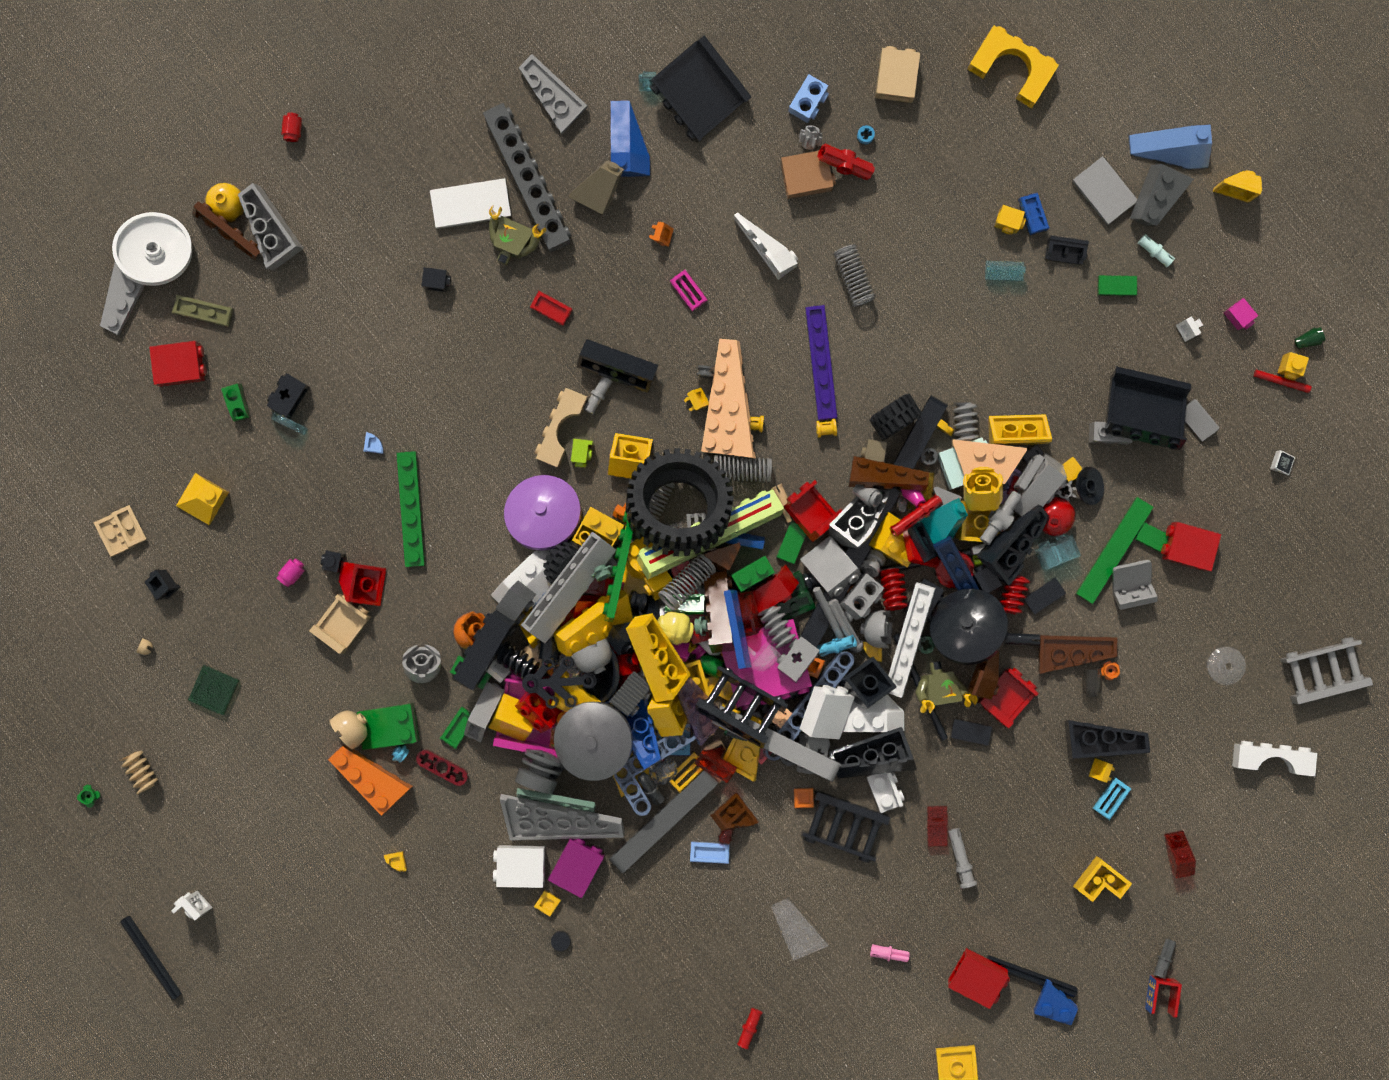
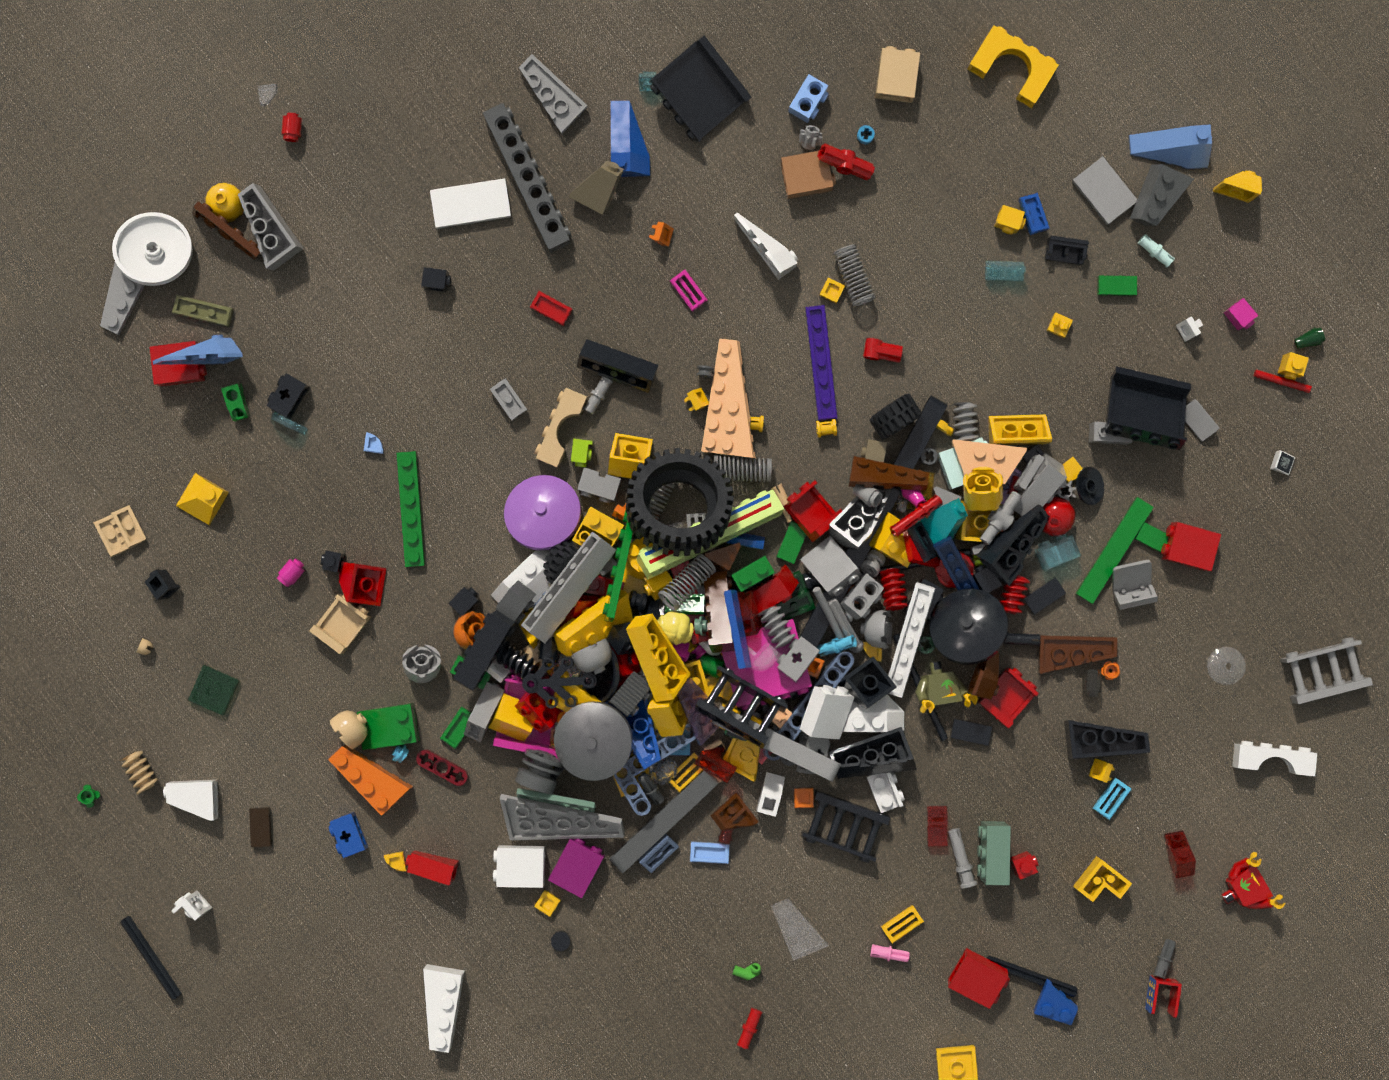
olive torso [489,205,546,265] -> none
sand green plate [591,564,612,581] -> none
none -> medium blue wedge [153,335,243,365]
none -> white slope [163,780,219,821]
none -> dark brown tile [249,807,272,847]
none -> clear tile [257,83,278,106]
none -> blue brick [329,811,368,858]
none -> red slope [405,850,459,885]
none -> white wedge [423,964,465,1053]
none -> black brick [448,587,480,616]
none -> light grey plate [490,378,527,421]
none -> light grey brick [577,468,621,504]
none -> sand blue tile [638,834,679,873]
none -> bright green arm [732,963,761,980]
none -> white slope [756,772,785,817]
none -> yellow tile [819,278,845,304]
none -> red piece [863,338,903,363]
none -> yellow tile [881,905,924,944]
none -> sand green piece [977,821,1011,885]
none -> red brick [1010,851,1039,880]
none -> yellow tile [1047,312,1073,338]
none -> red torso [1221,852,1286,909]

